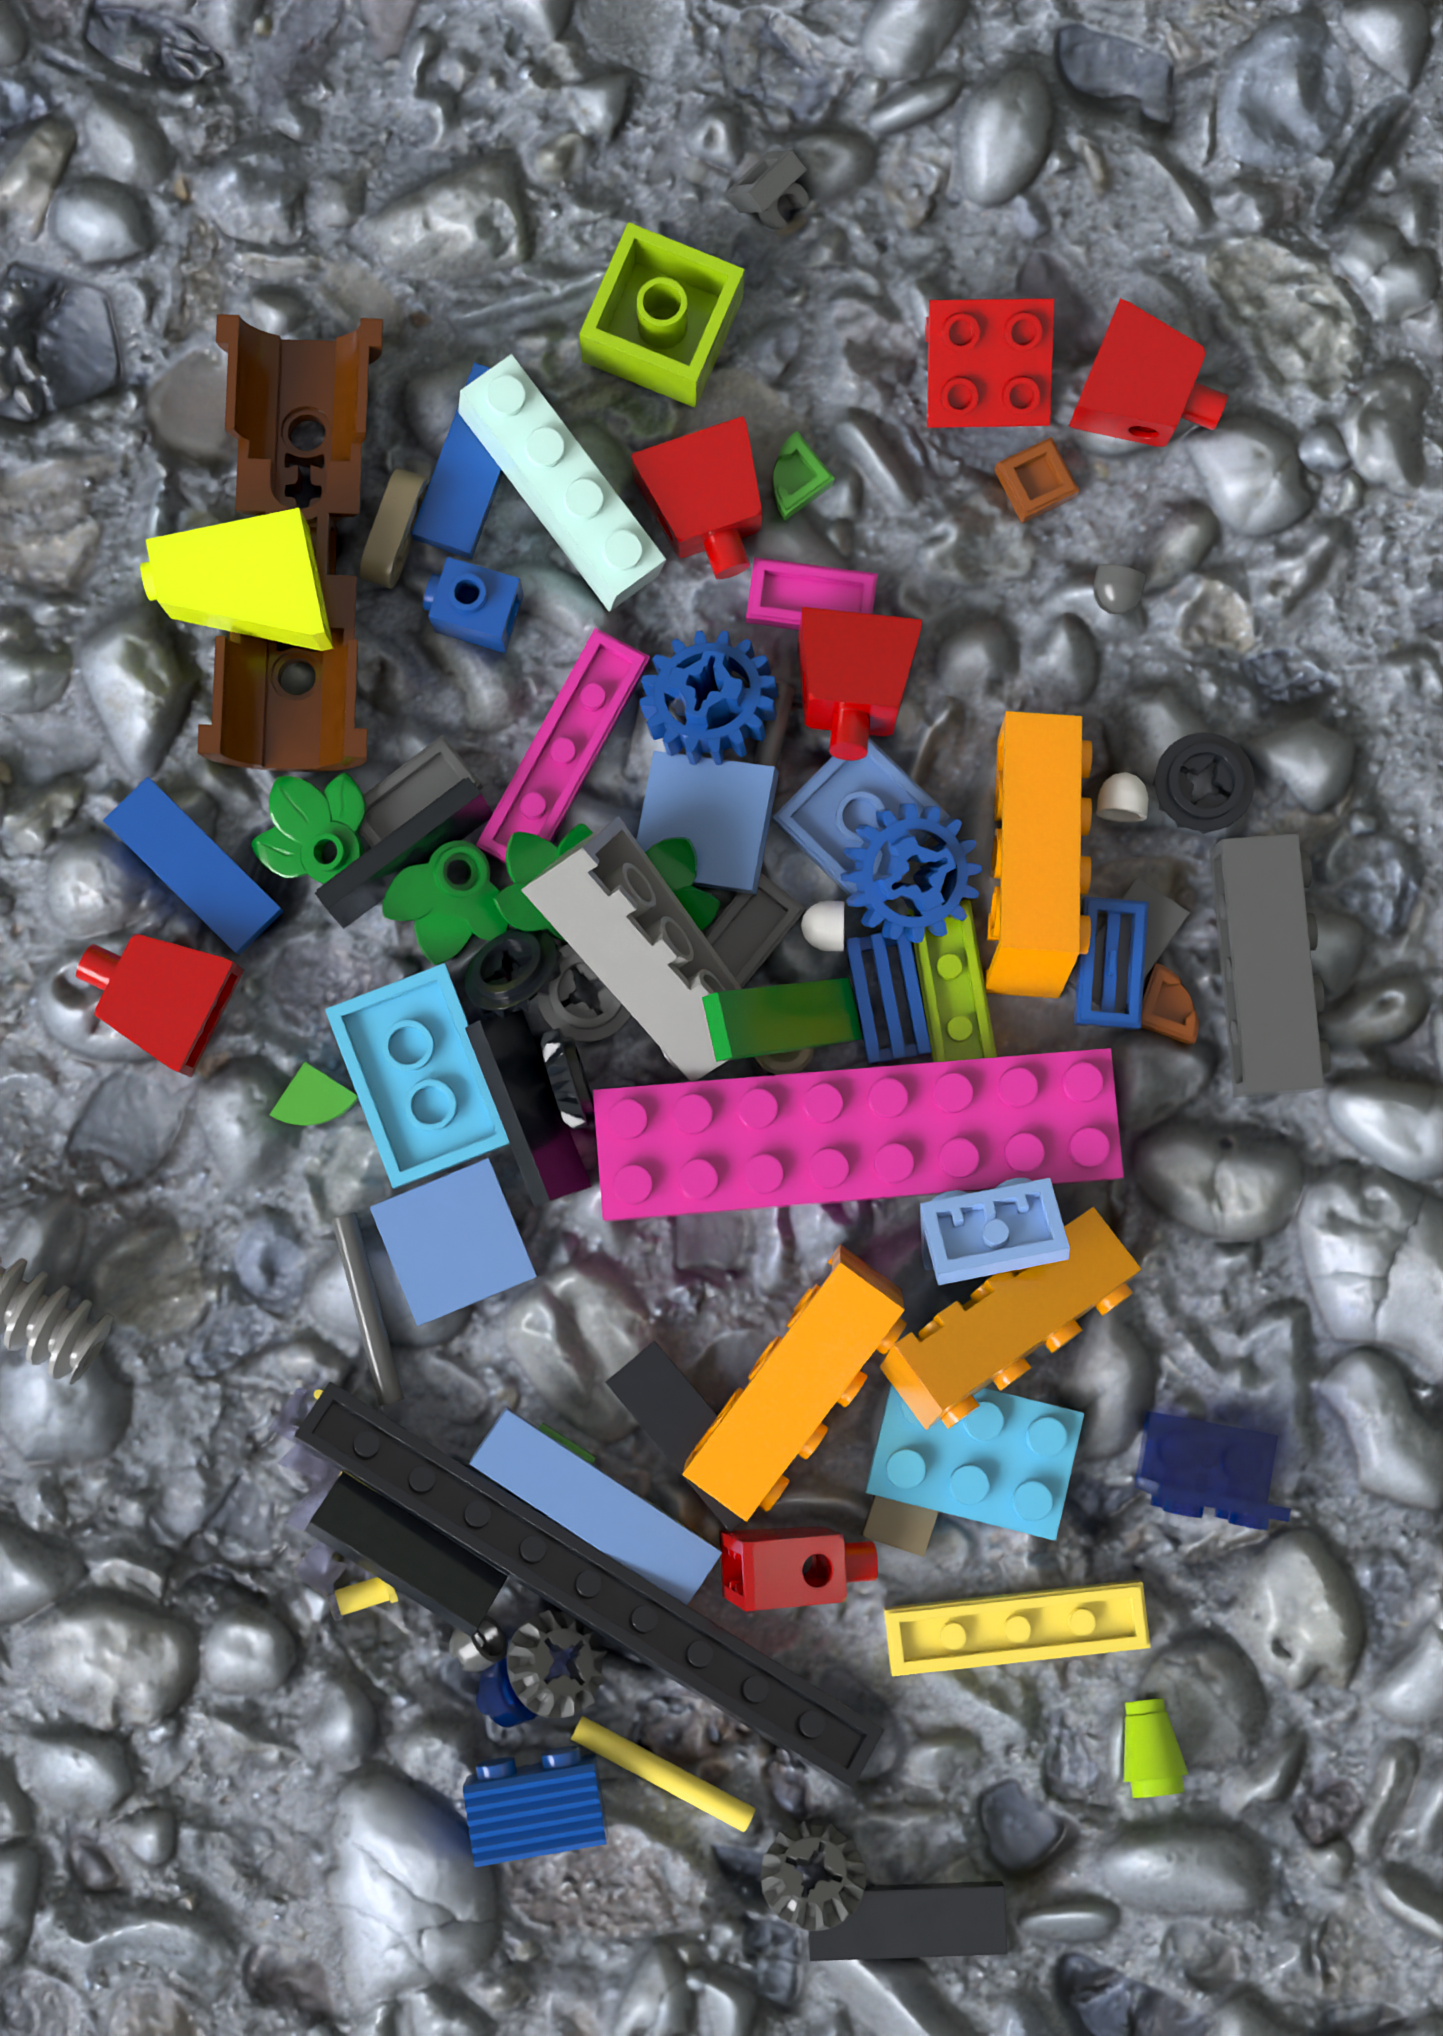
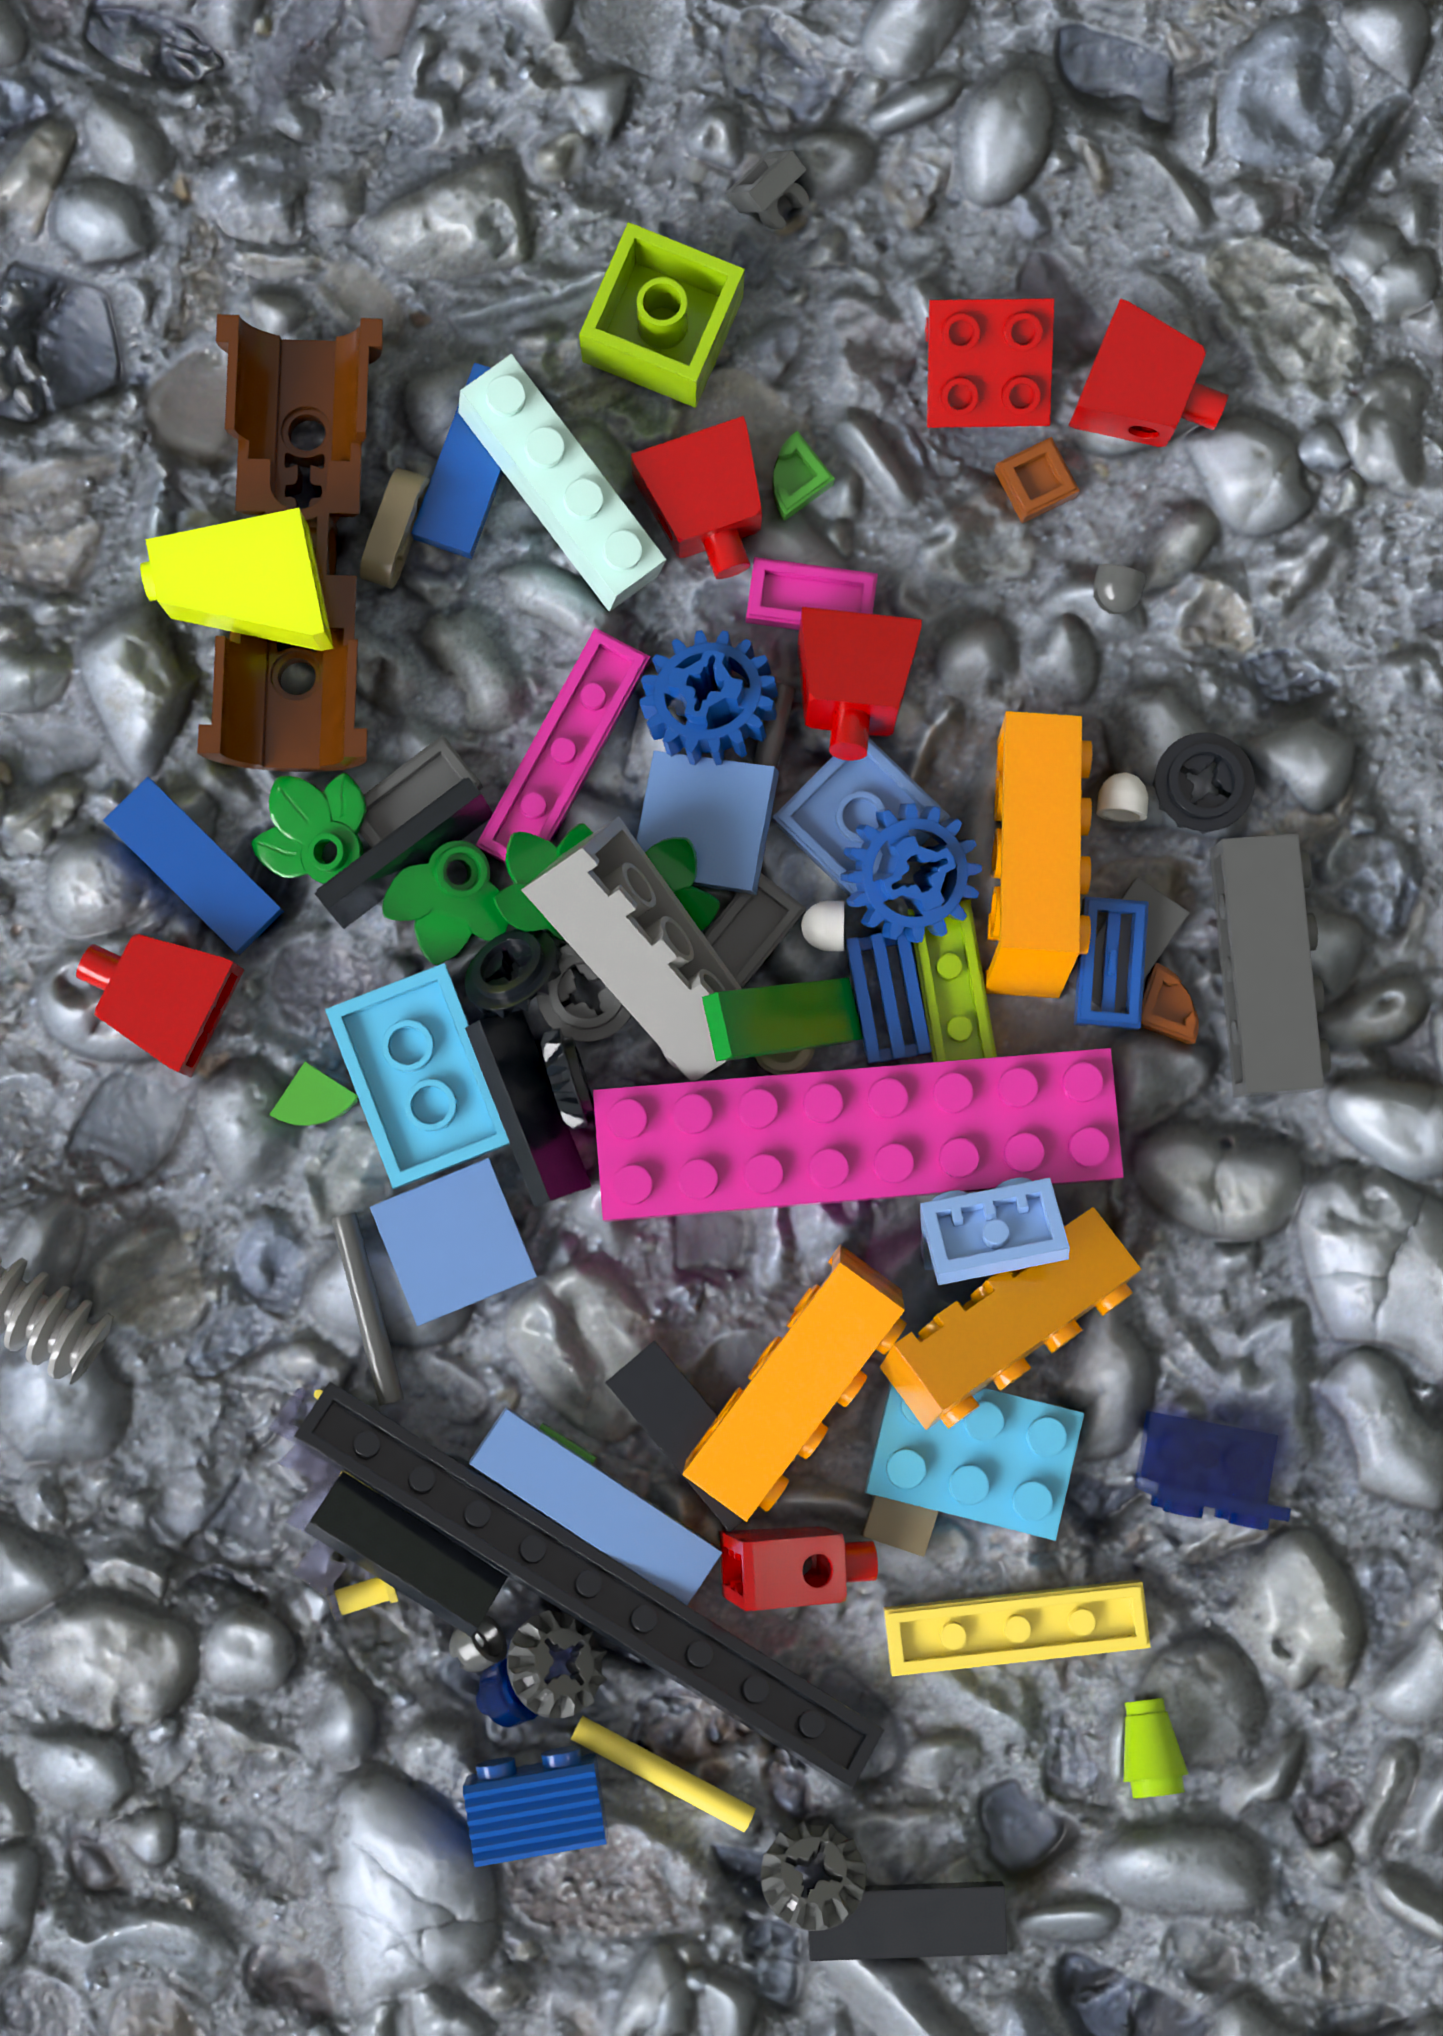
blue brick [423,557,524,653] -> none

